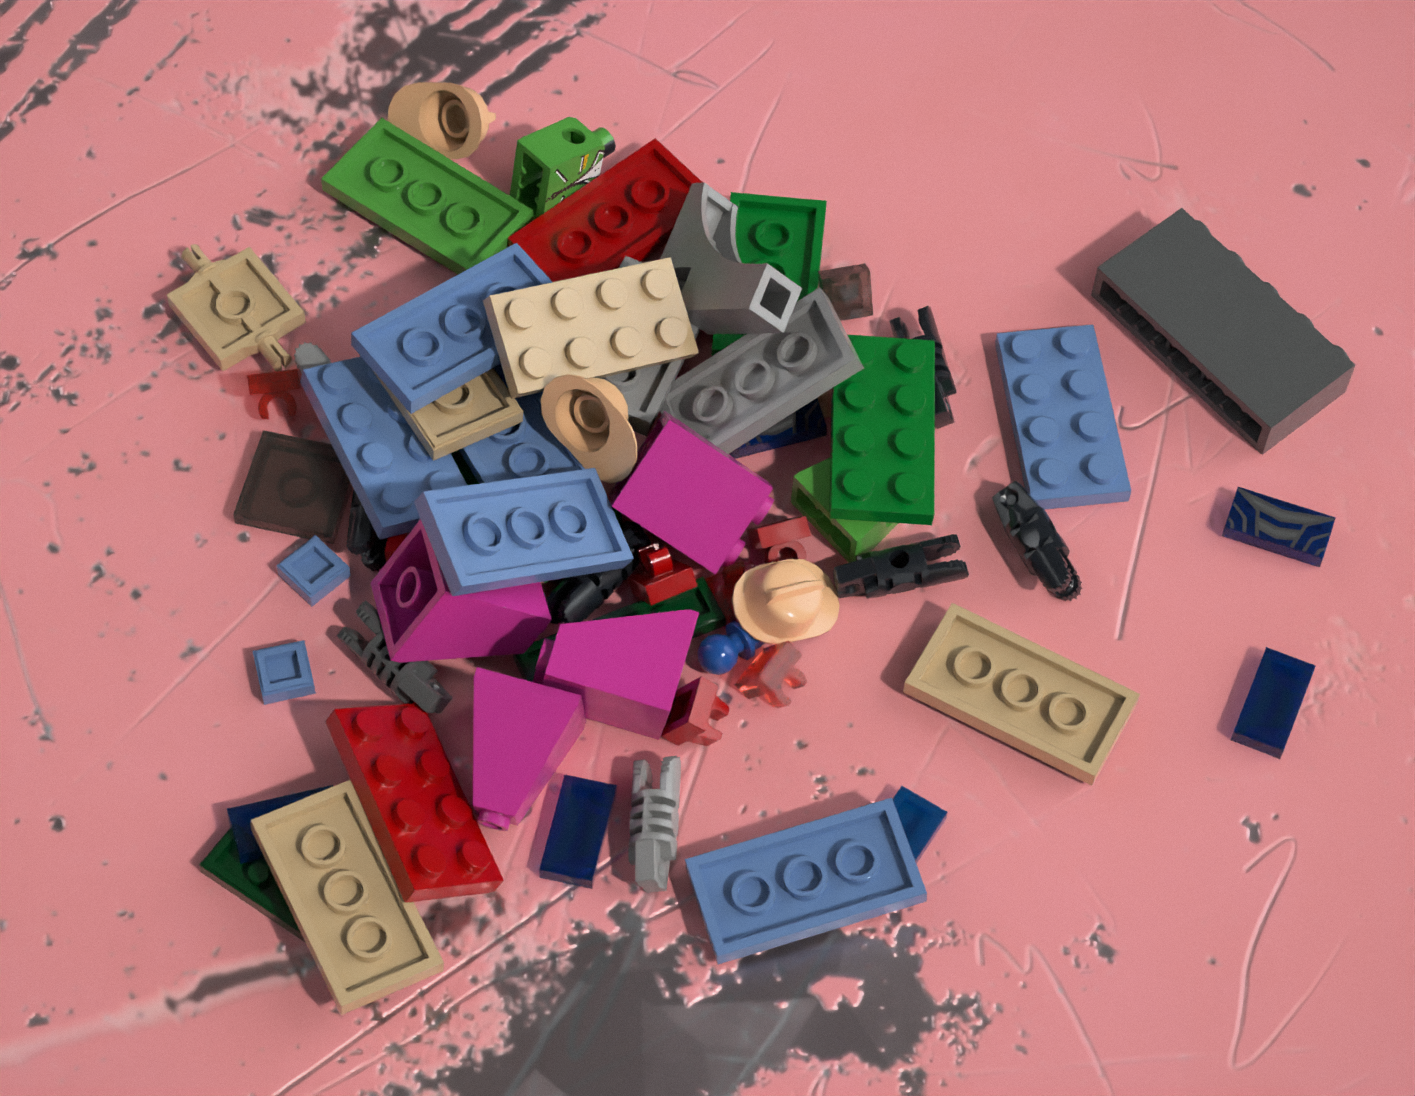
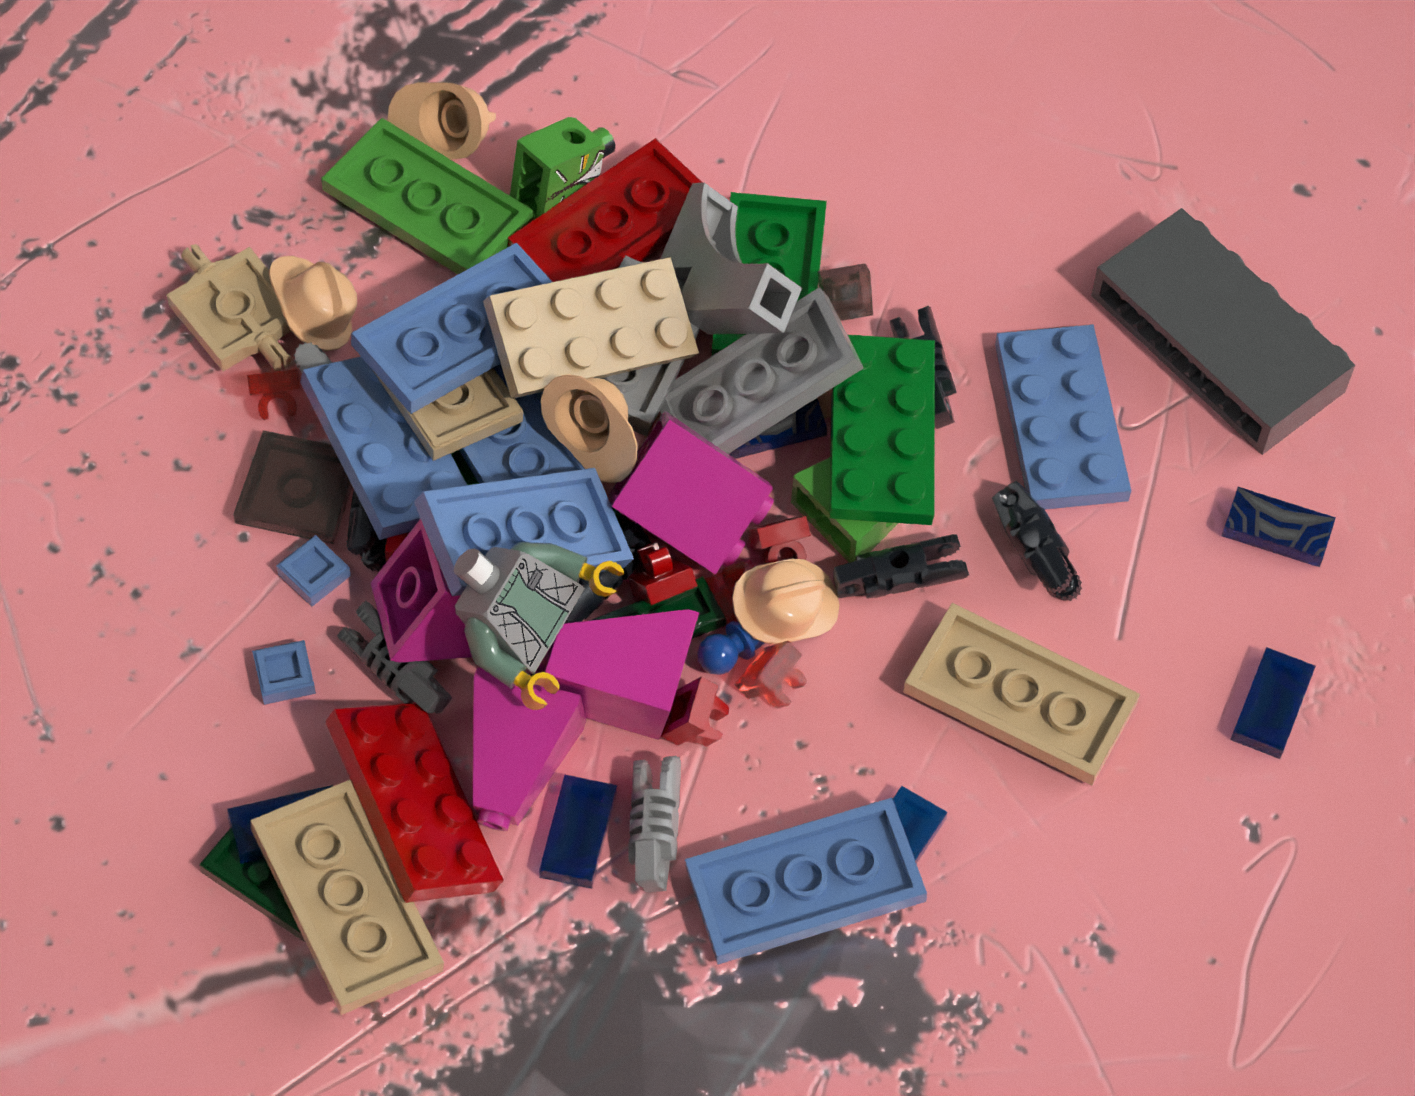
none -> light nougat piece [268,256,357,351]
none -> torso [454,542,624,710]

